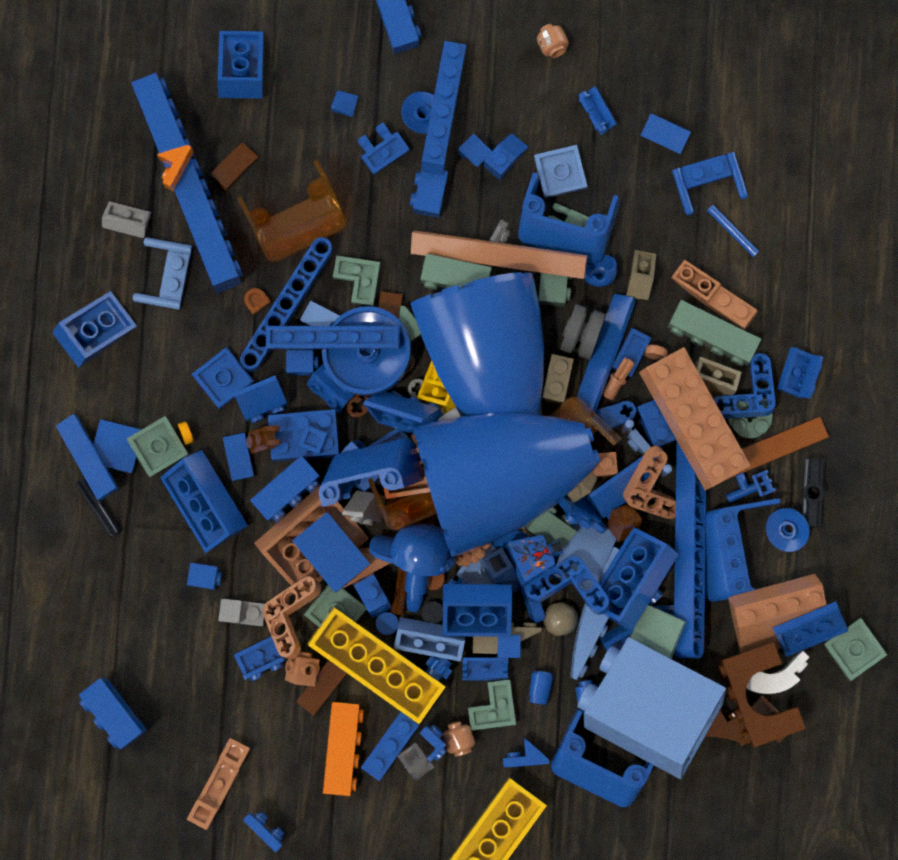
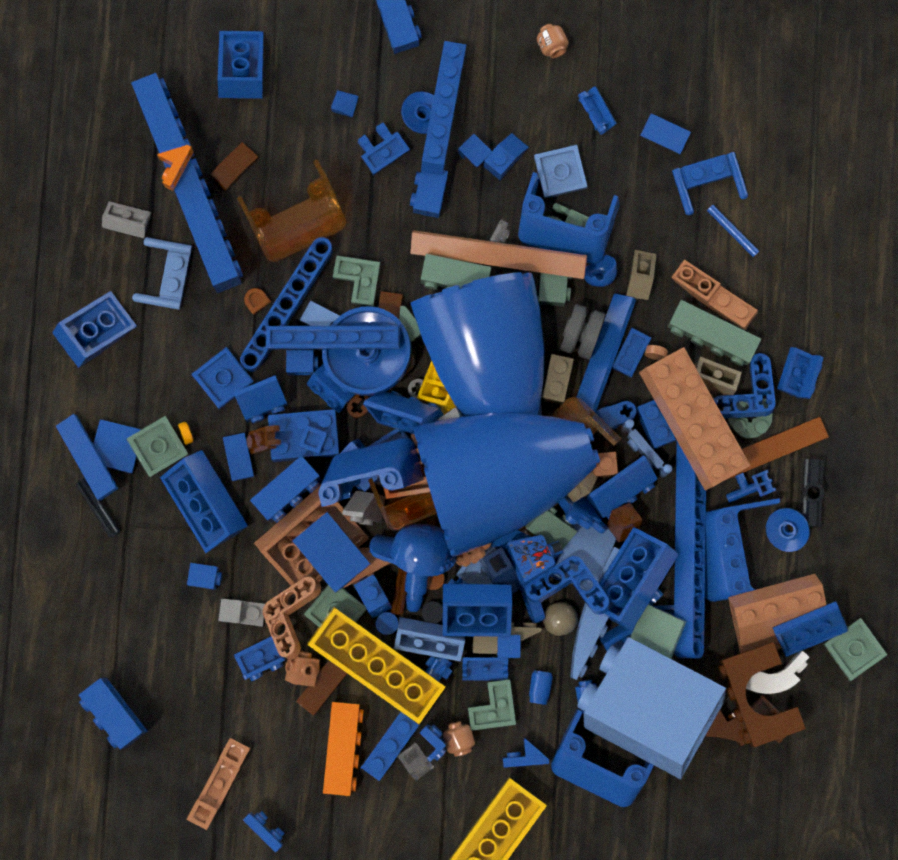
nougat axle [602,357,634,400] -> none
nougat beam [623,446,676,519] -> none

